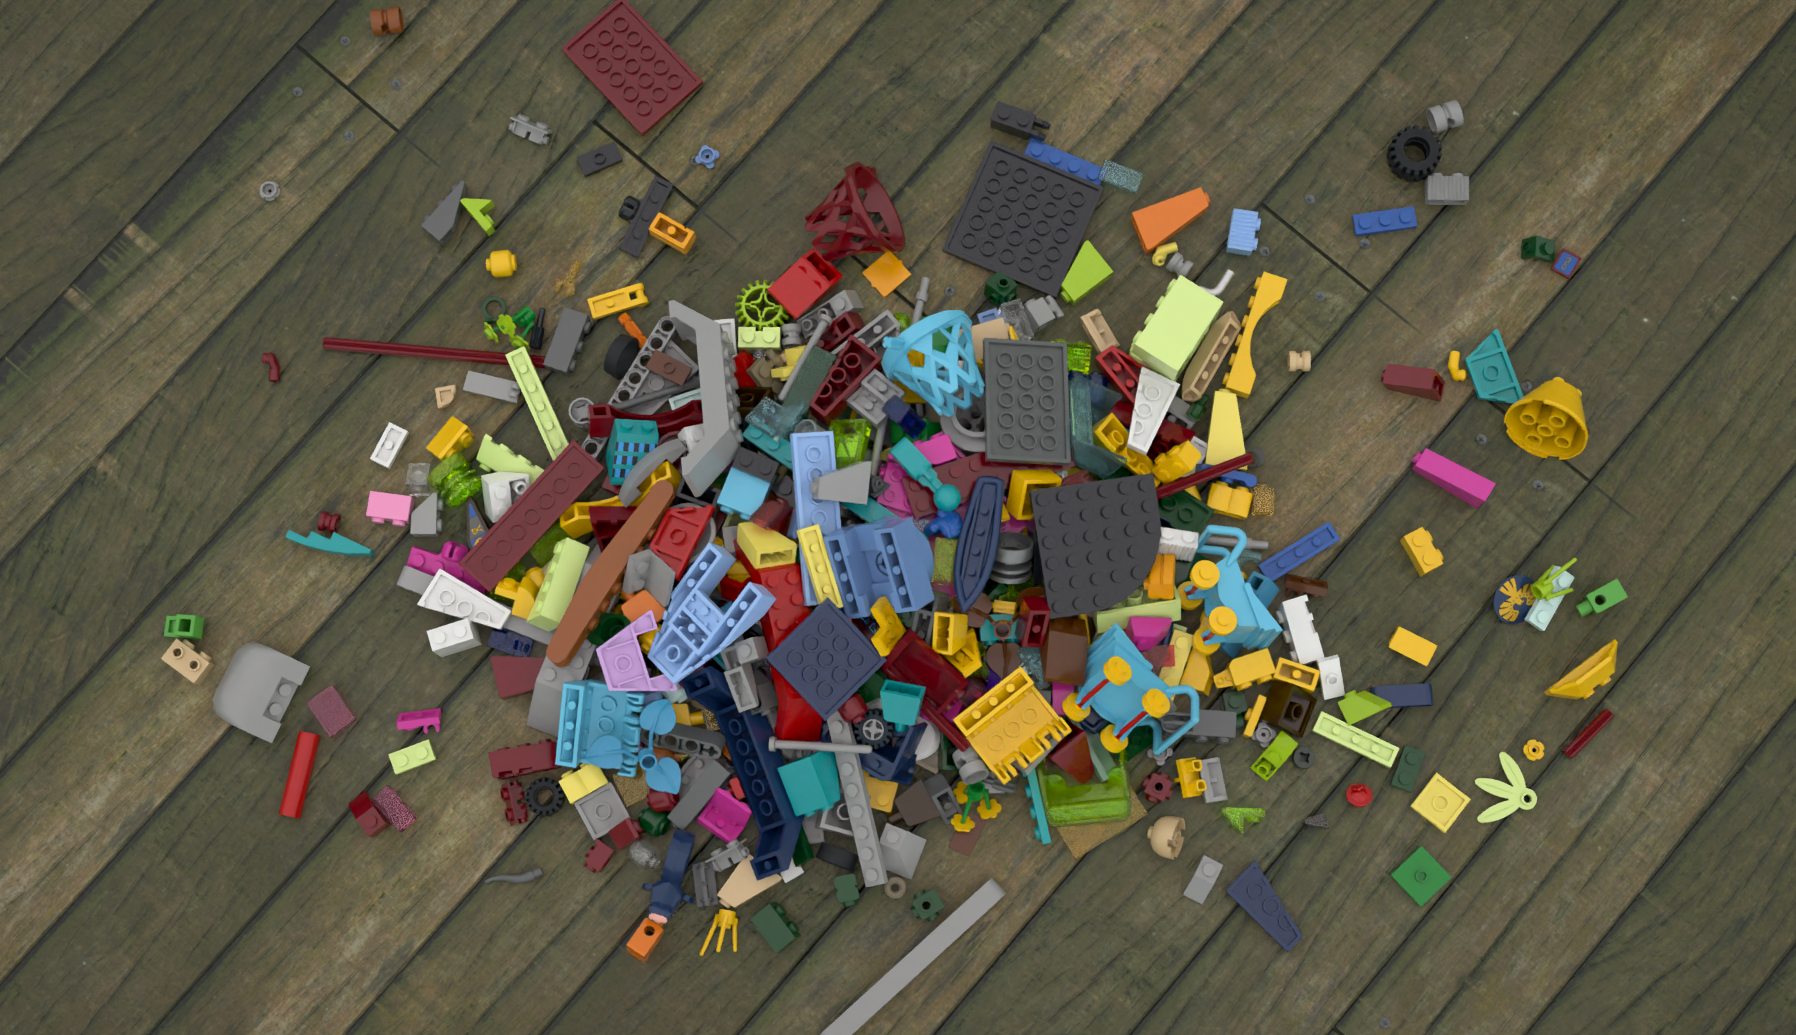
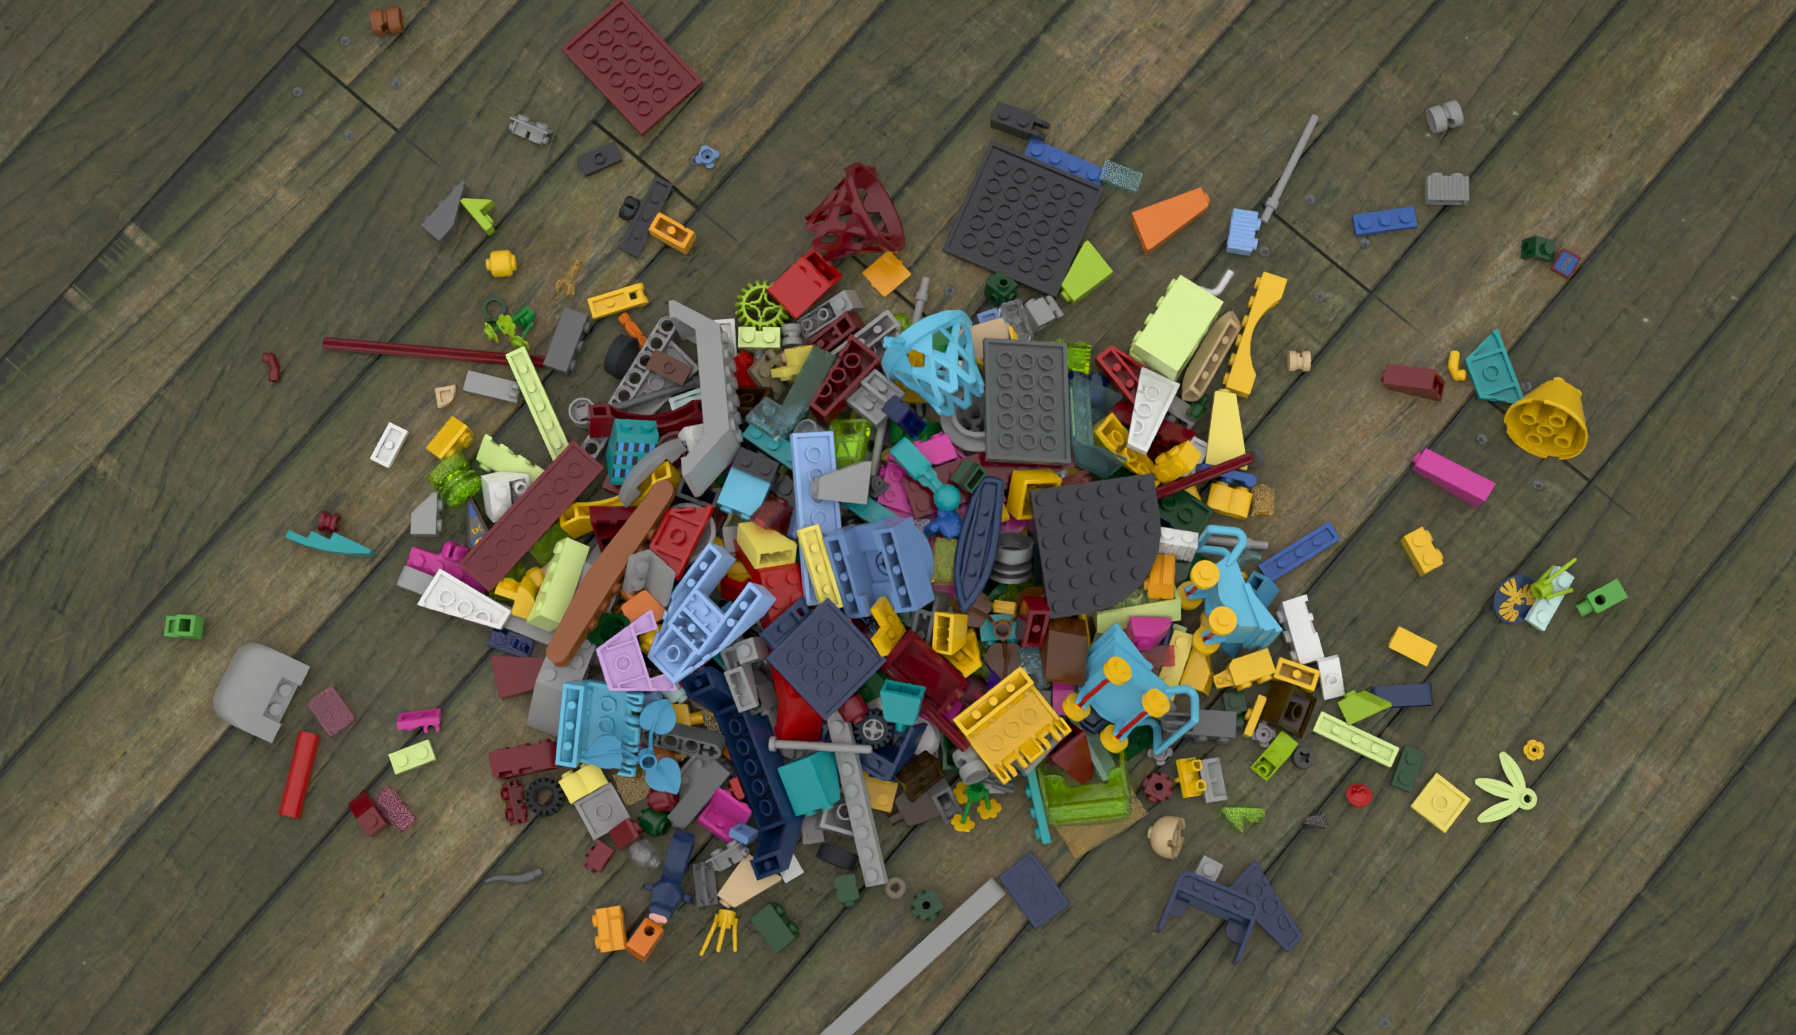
tan brick [161,638,215,686] -> none
light grey plate [260,181,280,201] -> none
bright pink brick [366,491,415,527] -> none
clear bracket [406,463,431,497] -> none
white brick [427,618,482,657] -> none
black axle [529,307,546,350] -> none
light grey bar [778,314,833,402] -> none
dark green plate [792,825,815,867] -> none
light grey slope [879,823,926,880] -> none
reddish brown sticker [948,812,987,857] -> none
tan hinge [1079,309,1120,355] -> none
light yellow arm [1152,242,1178,266] -> none
light grey wheel [1166,252,1194,278] -> none
reddish brown plate [1284,574,1328,598] -> none
black tyre [1387,125,1442,182] -> none
green plate [1390,846,1452,907] -> none
yellow wedge [1544,639,1618,700] -> none
dark red axle [1563,709,1614,759] -> none
none -> light orange brick [592,906,627,953]
none -> medium blue tile [729,822,759,845]
none -> dark blue plate [758,596,813,650]
none -> dark brown bracket [894,750,945,802]
none -> dark green piece [950,458,988,494]
none -> dark blue tile [998,852,1070,929]
none -> dark blue windscreen [1155,871,1260,966]
none -> light grey bar [1260,114,1319,224]

